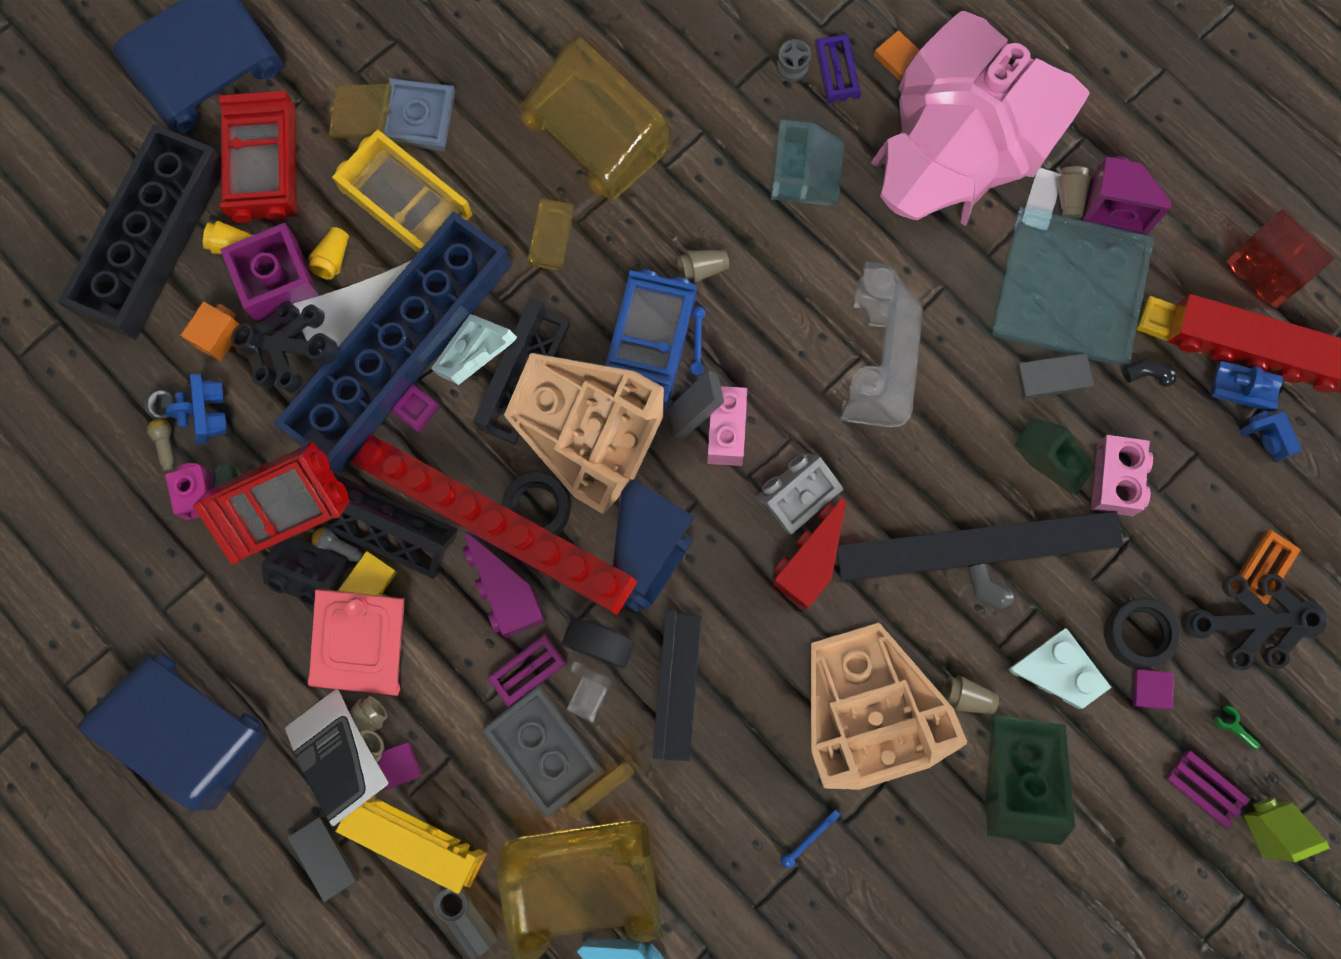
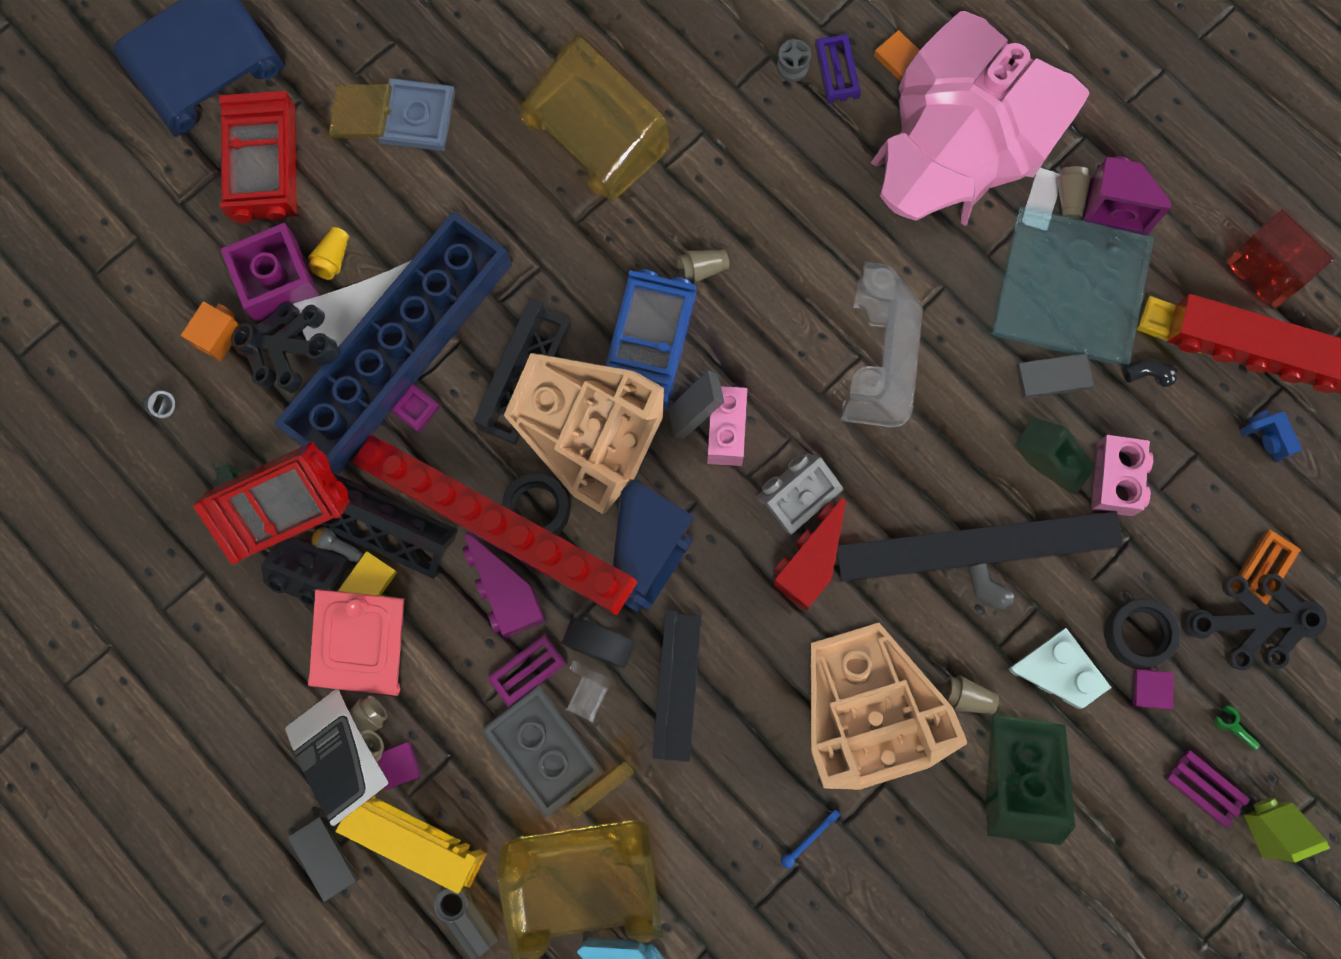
black brick [58,124,221,340] -> none
dark blue windscreen [77,652,268,811] -> none
dark tan piece [147,419,174,471] -> none
blue hips [165,374,226,444] -> none
dark pink brick [165,463,215,521] -> none
yellow cone [203,221,253,254] -> none
door [332,129,473,253] -> none
light aqua wing [431,314,517,385] -> none
clear yellow tile [528,199,574,270] -> none
blue hinge [690,306,706,377] -> none
clear light blue slope [771,120,844,206] -> none
blue hips [1211,361,1283,412] -> none

